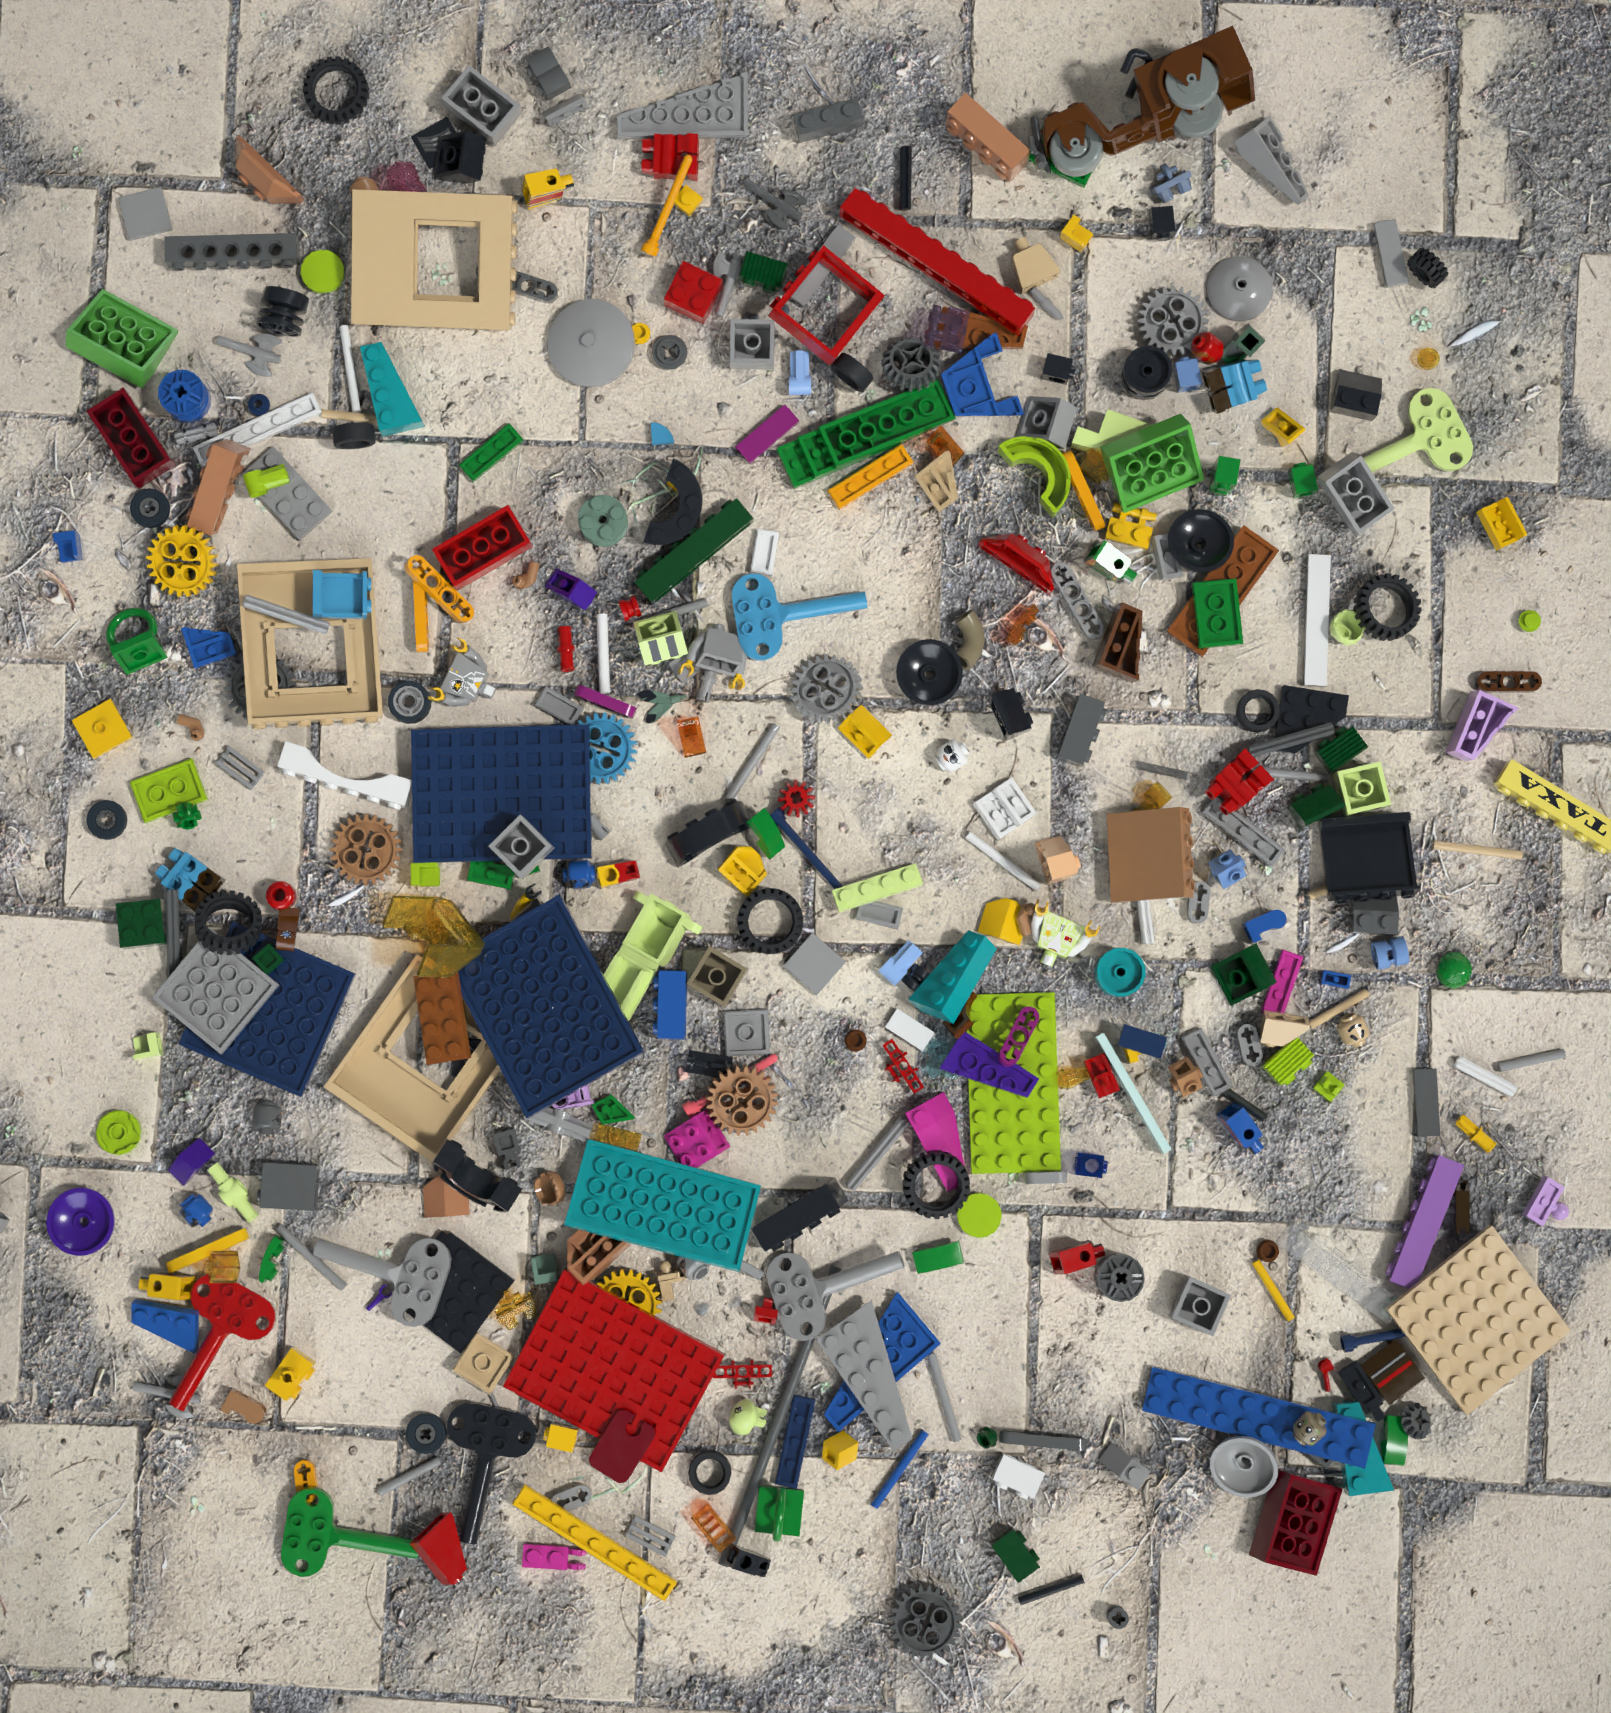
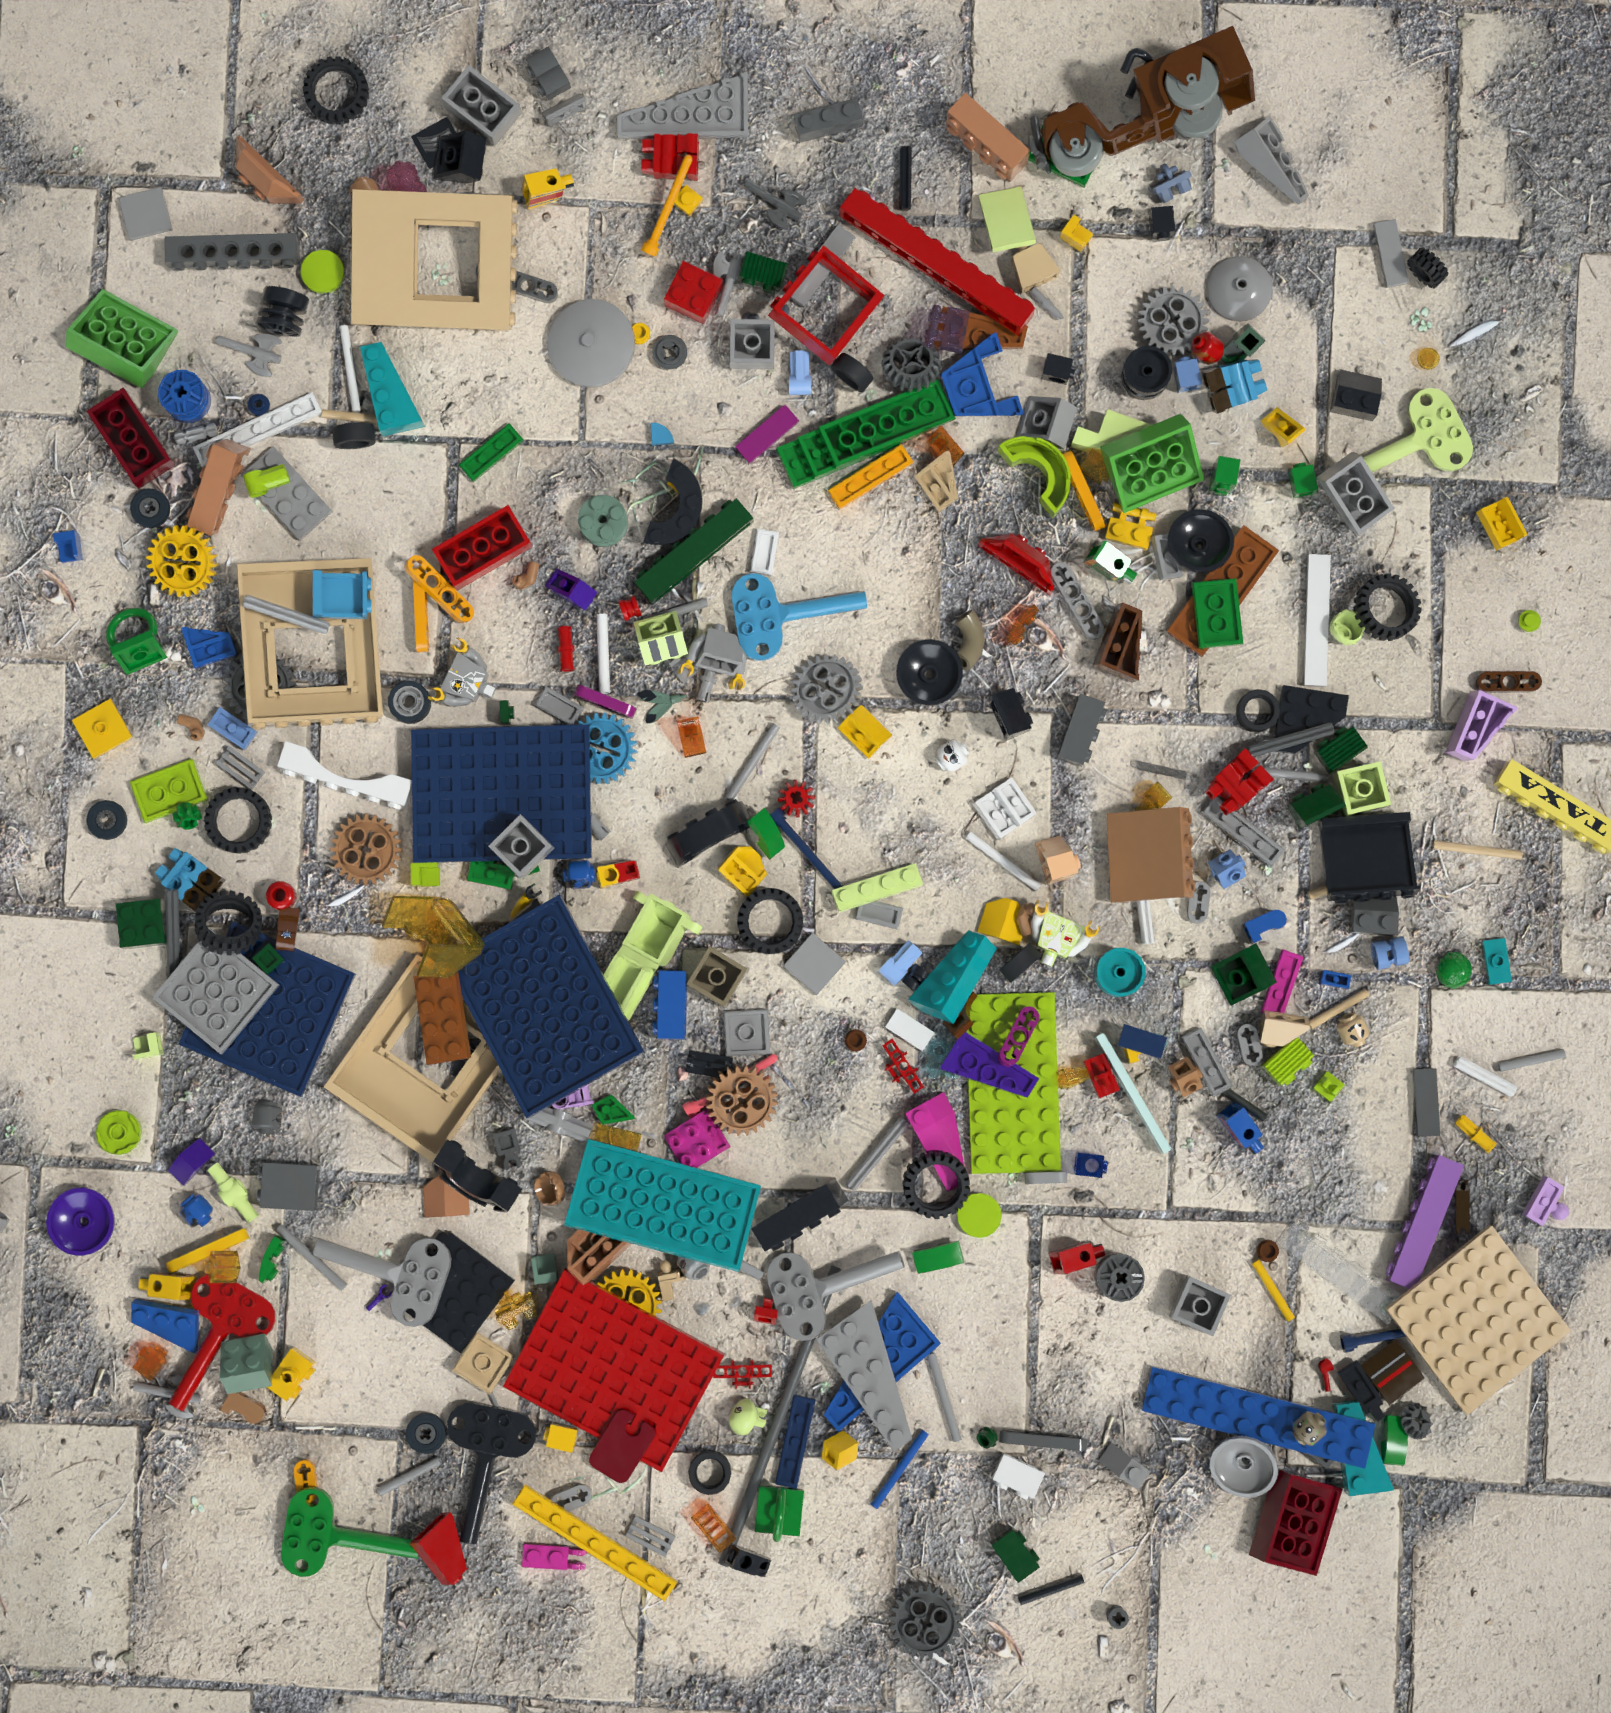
none -> clear orange brick [132,1344,171,1381]
none -> black tyre [204,787,272,854]
none -> medium blue plate [208,707,258,750]
none -> sand green brick [220,1334,273,1394]
none -> dark green plate [499,700,515,725]
none -> yellowish green tile [979,186,1036,252]
none -> black tyre [999,943,1042,983]
none -> teal plate [1482,938,1512,985]

